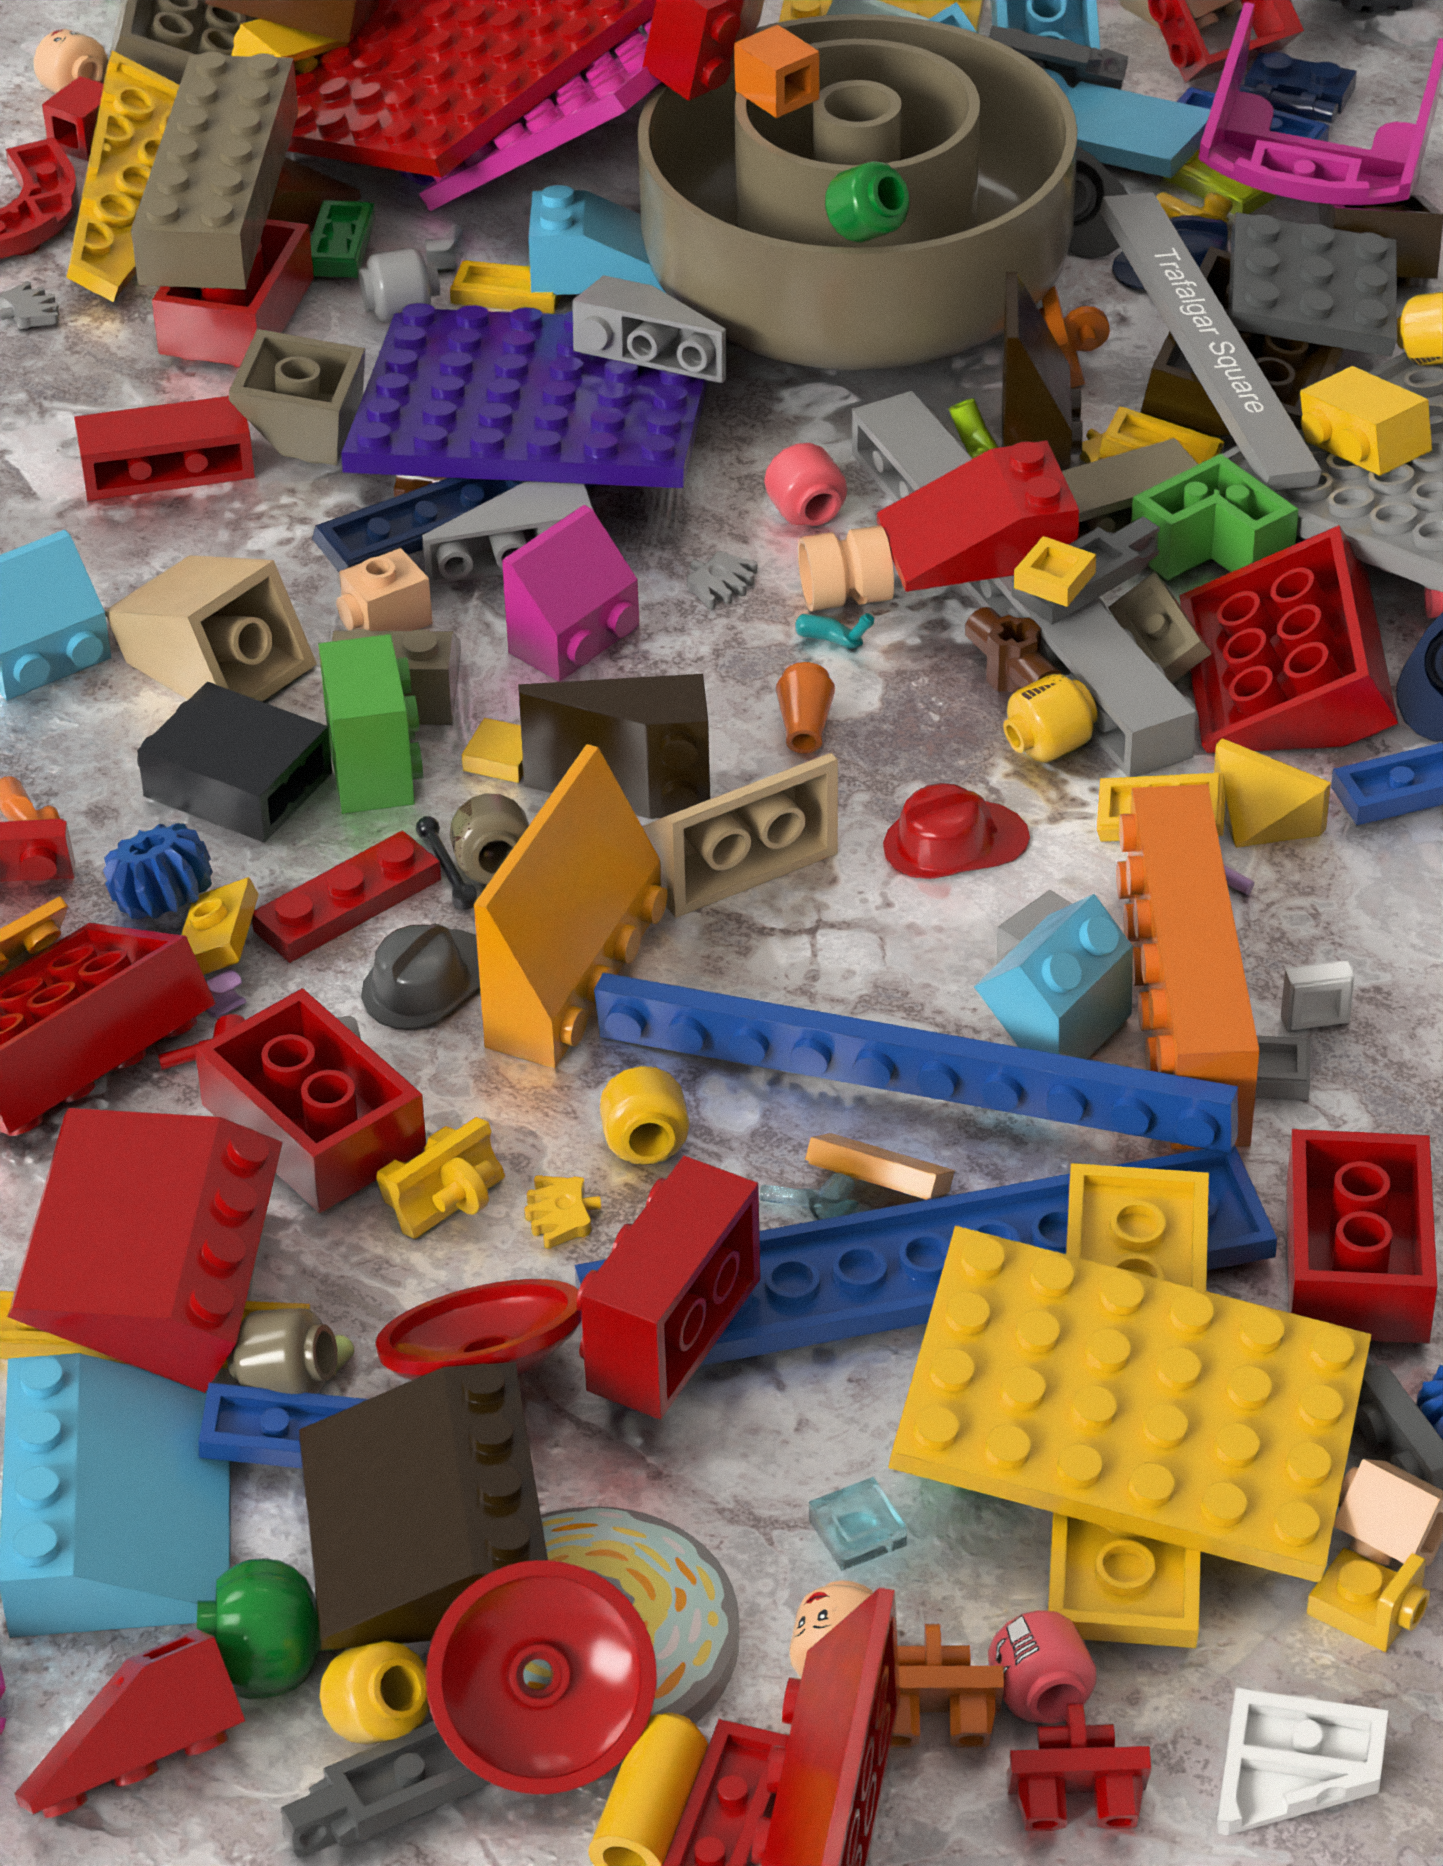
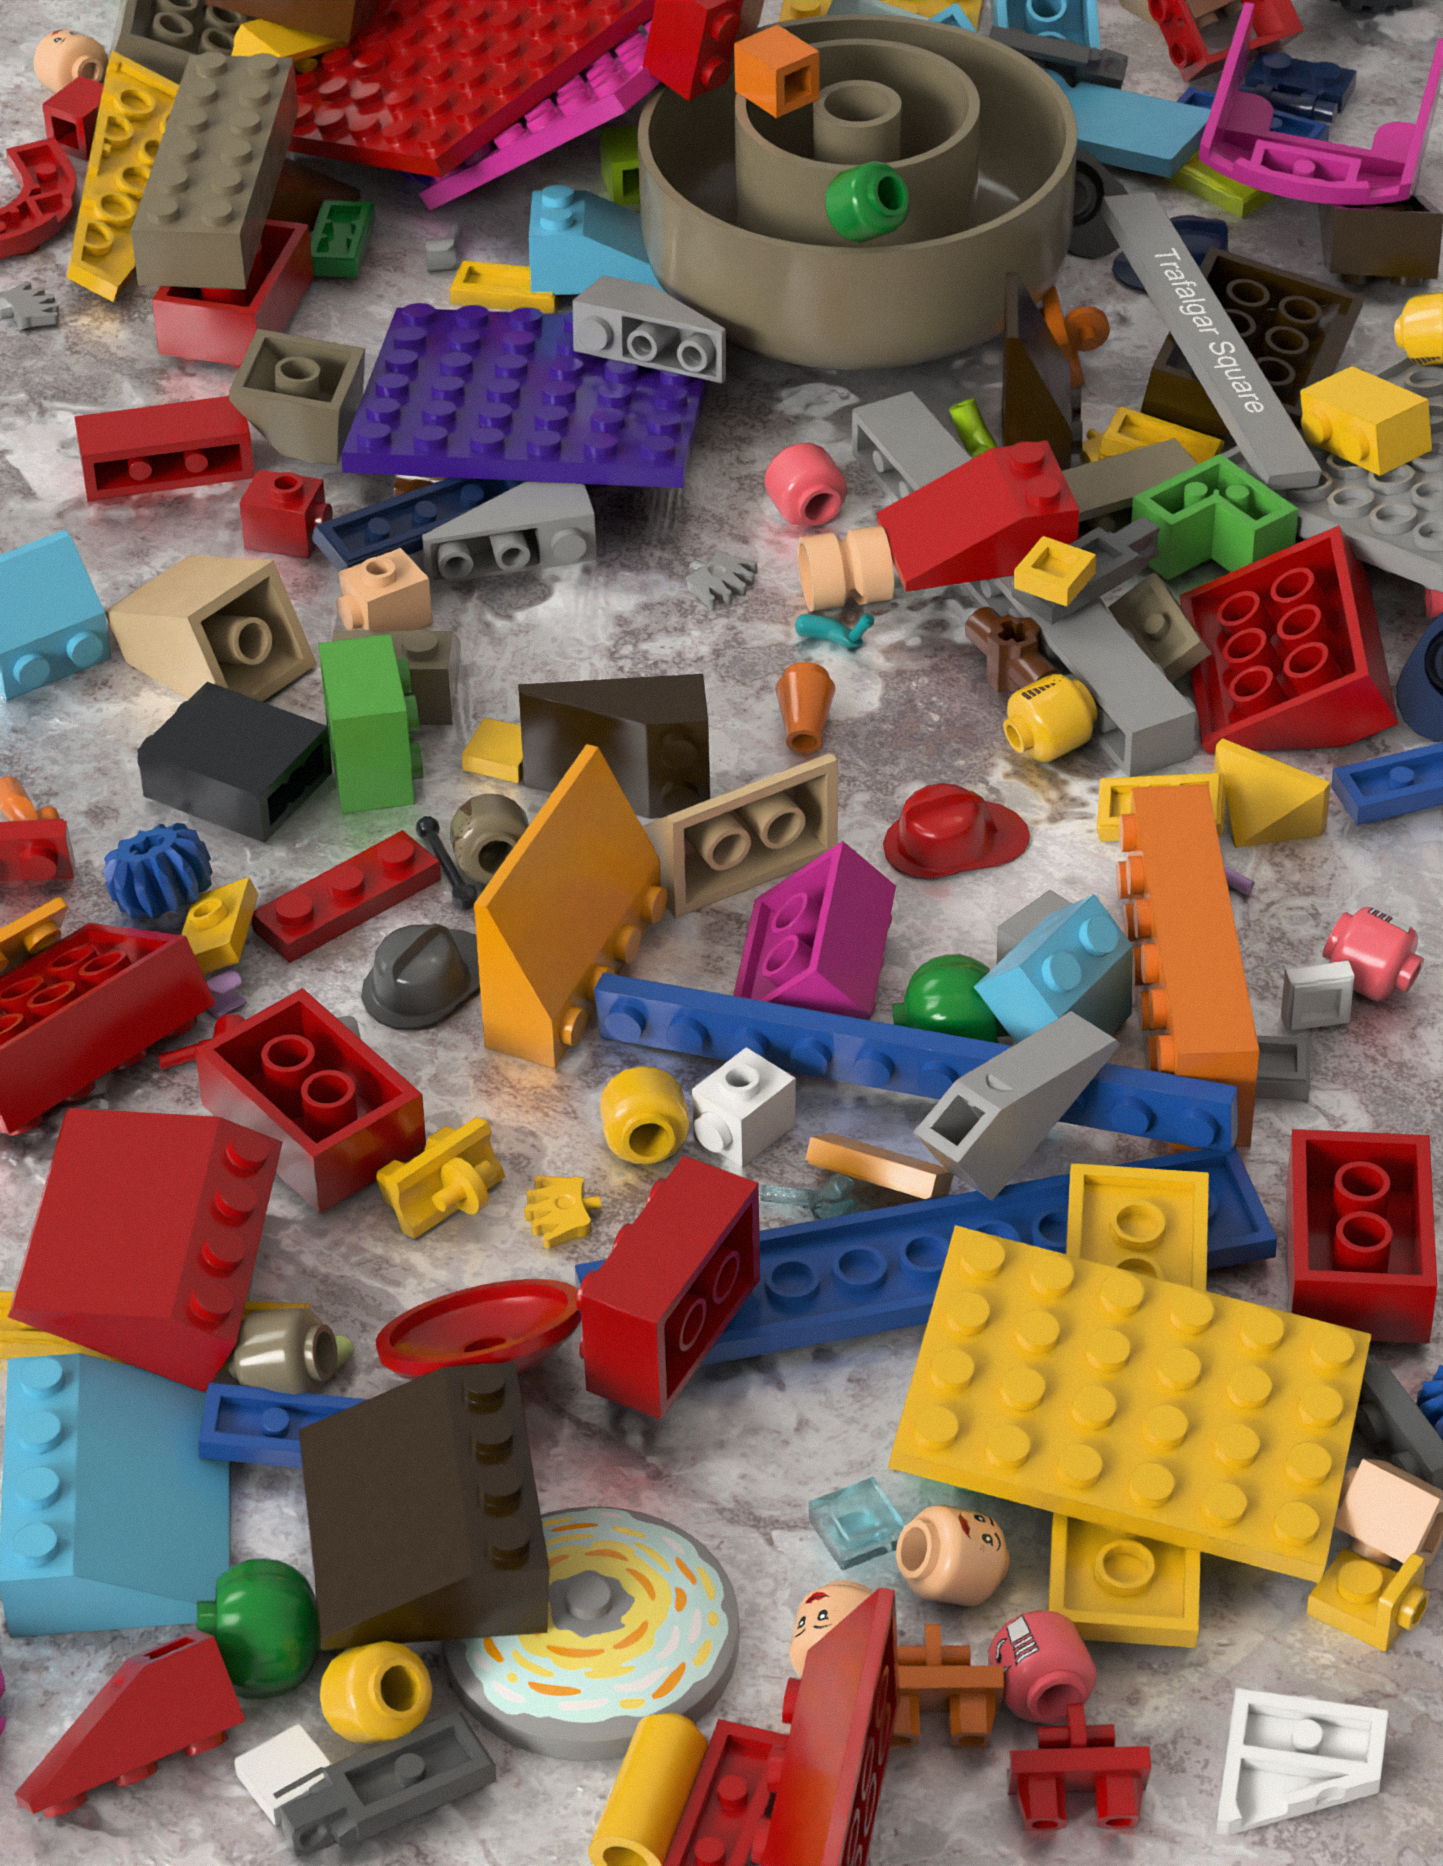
light grey head [359,248,440,323] -> none
red dish [426,1560,657,1794] -> none
dark pink slope [502,505,639,682] -> none
yellow arm [1156,192,1232,224] -> none
dark grey plate [1228,212,1397,357] -> none
none -> white tile [234,1723,332,1826]
none -> red brick [239,469,333,559]
none -> lime brick [599,125,640,206]
none -> white brick [692,1047,796,1168]
none -> dark pink slope [733,841,896,1020]
none -> green plant [892,954,1010,1043]
none -> light nougat head [896,1505,1010,1607]
none -> light grey slope [913,1011,1121,1201]
none -> coral head [1322,906,1424,1002]

